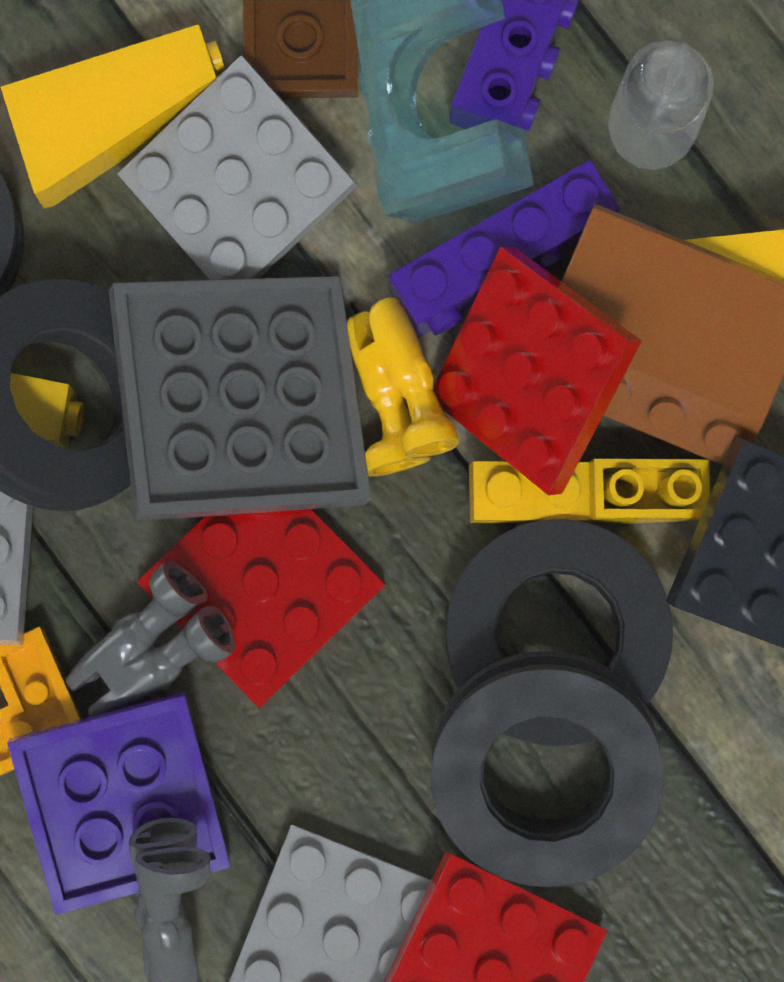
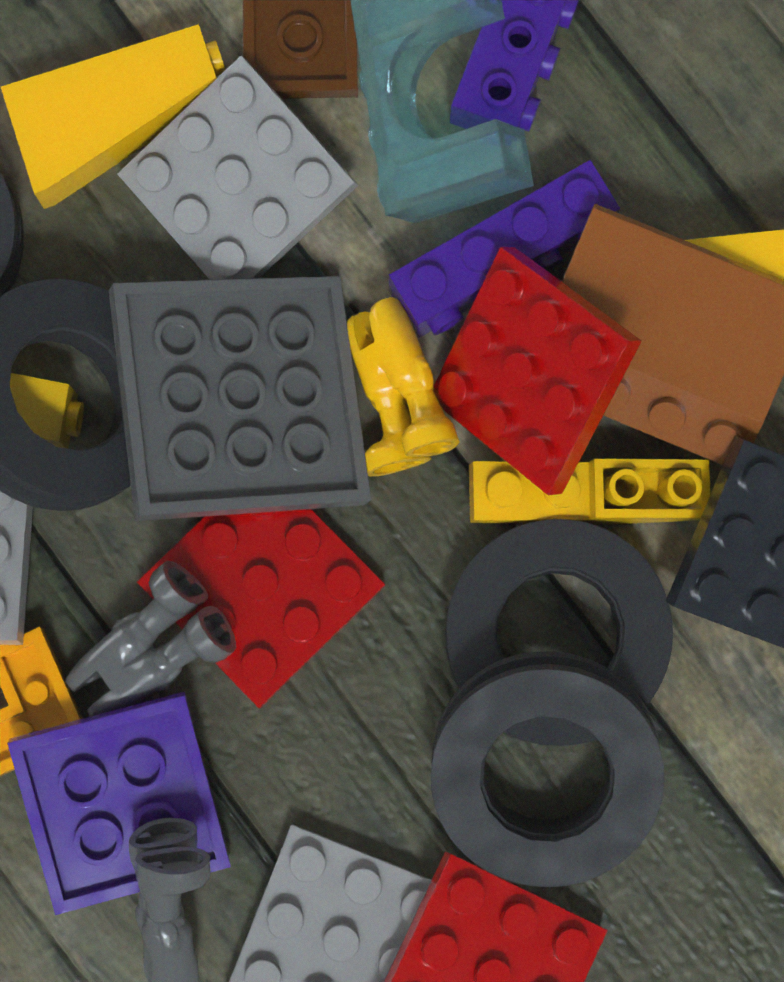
clear piece [608,40,714,170] -> none

